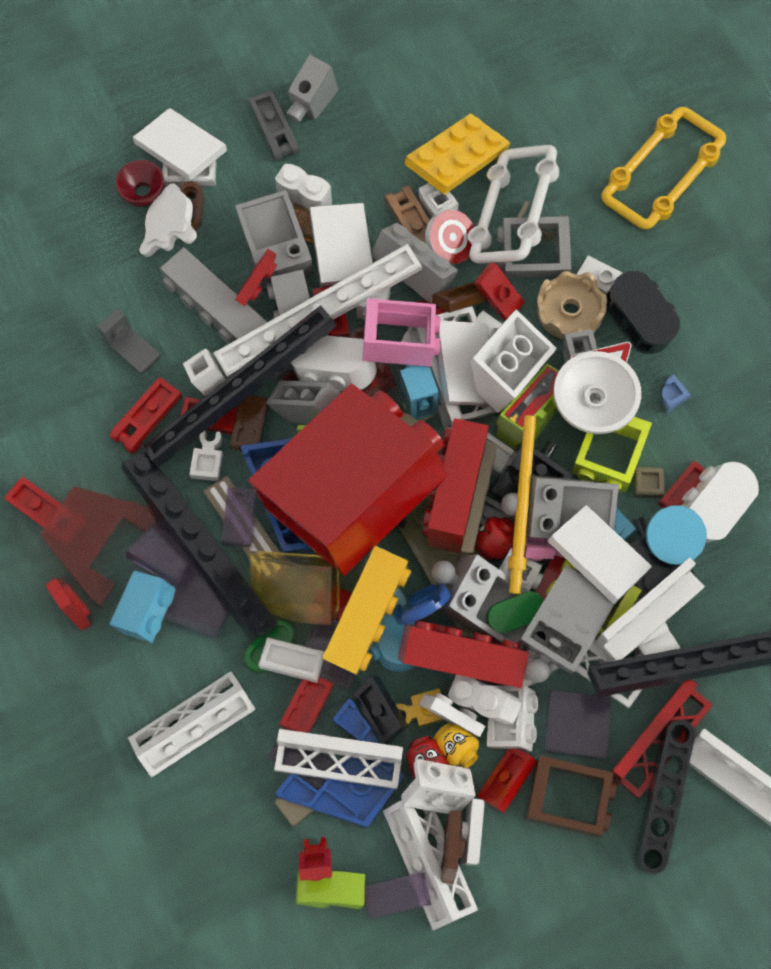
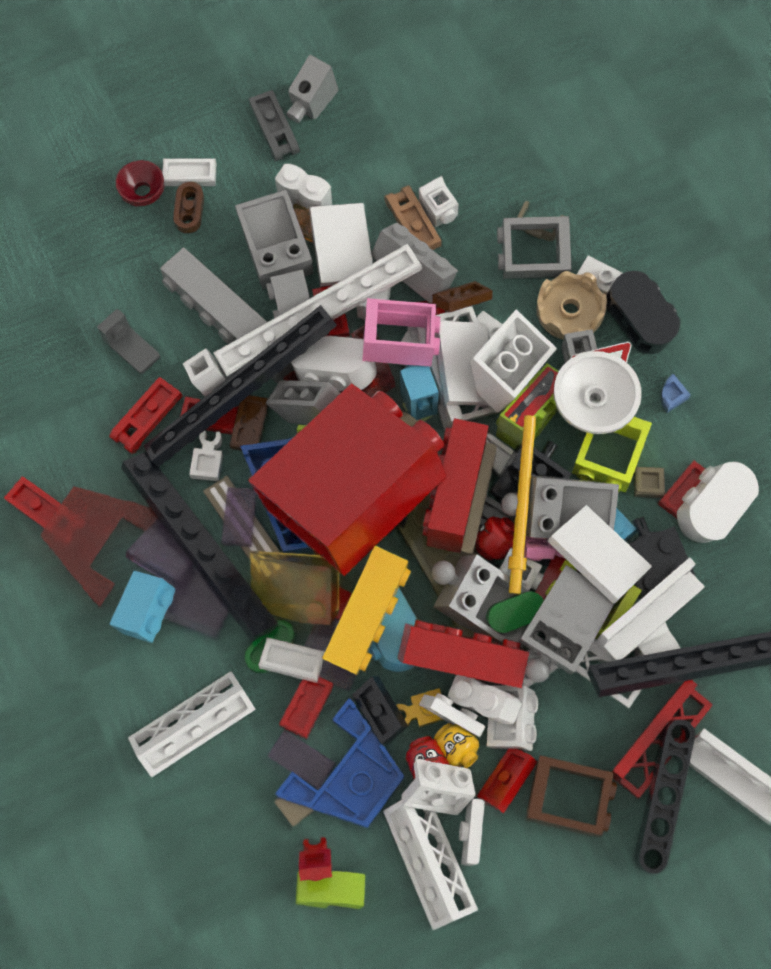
red wing [45,578,92,631] -> none
white tile [133,108,227,181] -> none
white tile [139,184,197,257] -> none
red plate [235,248,277,306] -> none
white fence [274,729,403,789] -> none
clear purple tile [365,872,431,919] -> none
blue tile [393,583,451,625] -> none
yellow plate [404,113,511,195] -> none
tile [425,210,474,265] -> none
reddish brown plate [441,810,465,884] -> none
white bar [468,145,559,264] -> none
red plate [474,263,525,321] -> none
clear purple tile [545,690,611,759] -> none
yellow bar [601,107,726,230] -> none
medium azure tile [646,506,707,565] -> none

